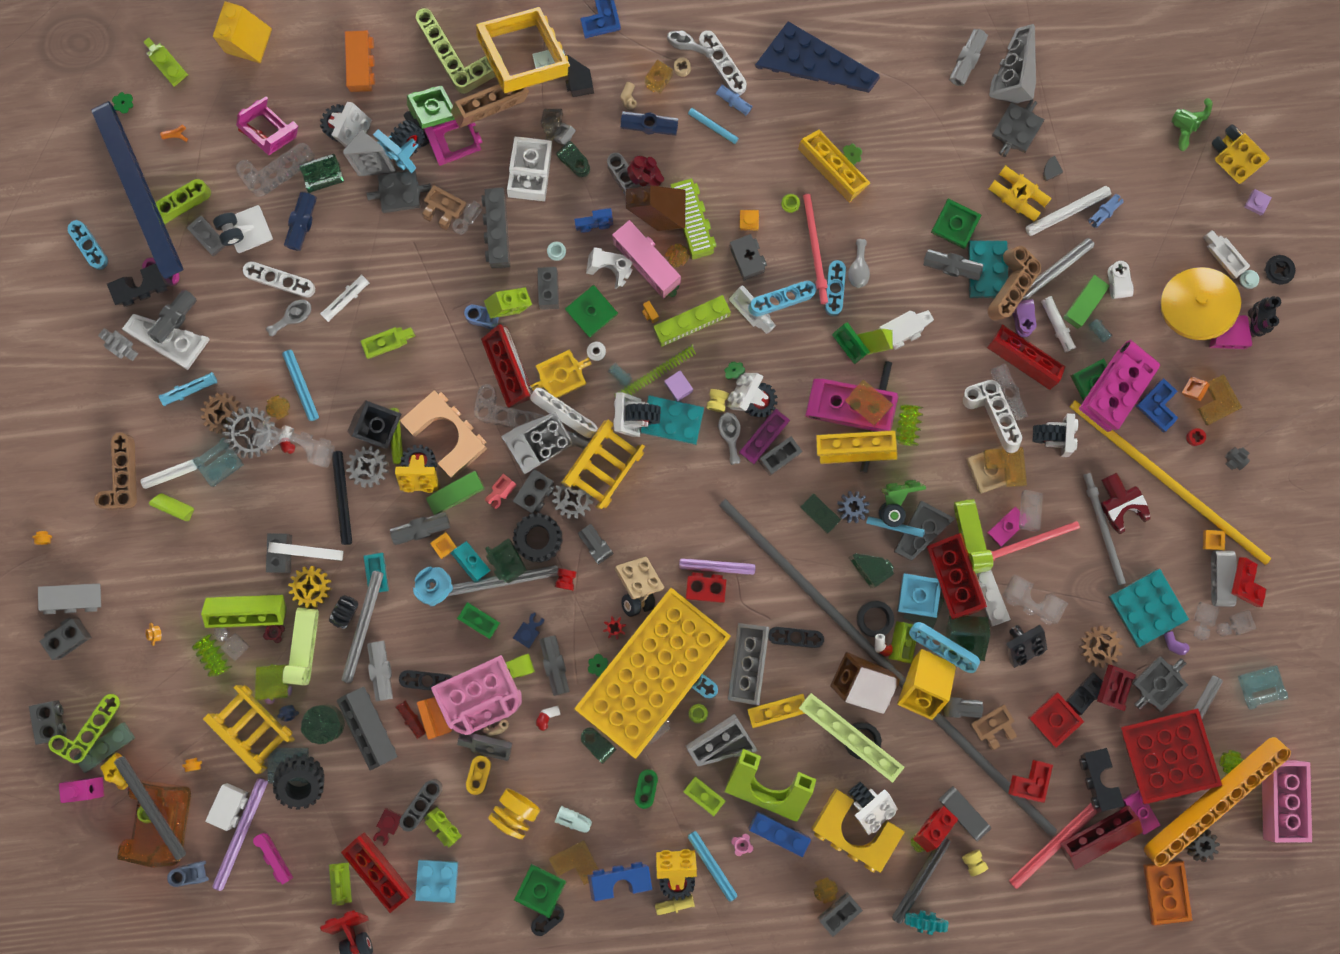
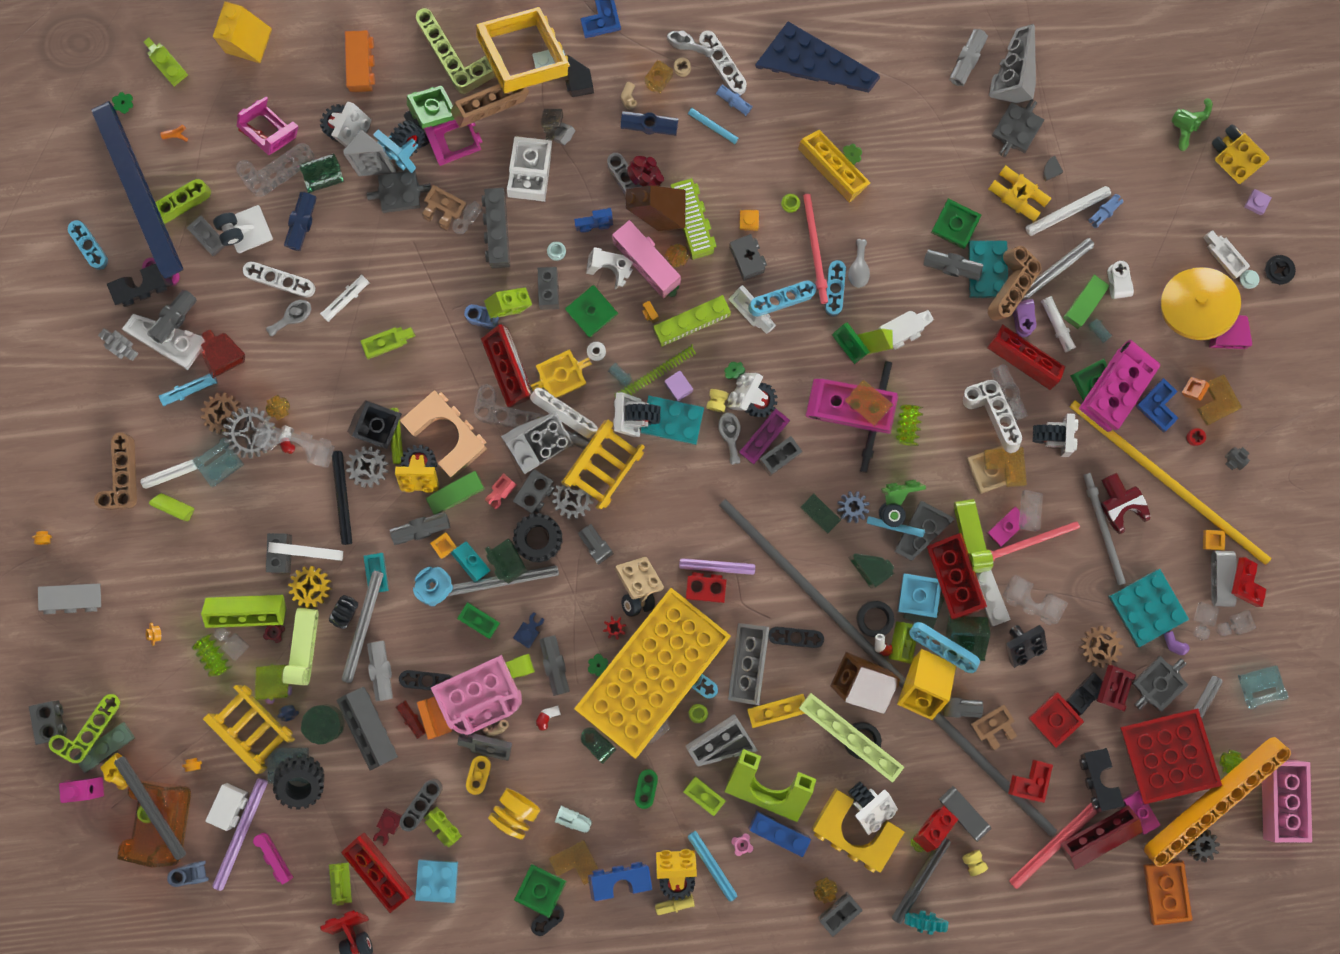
dark grey brick [39,618,92,660] -> none
medium azure axle [282,350,319,421] -> none
red wheel [555,568,577,591] -> none
clear green piece [556,141,590,177] -> none
yellow fence [816,431,897,464] -> none
black pin [1248,296,1282,337] -> none
none -> clear red torso [201,330,245,378]

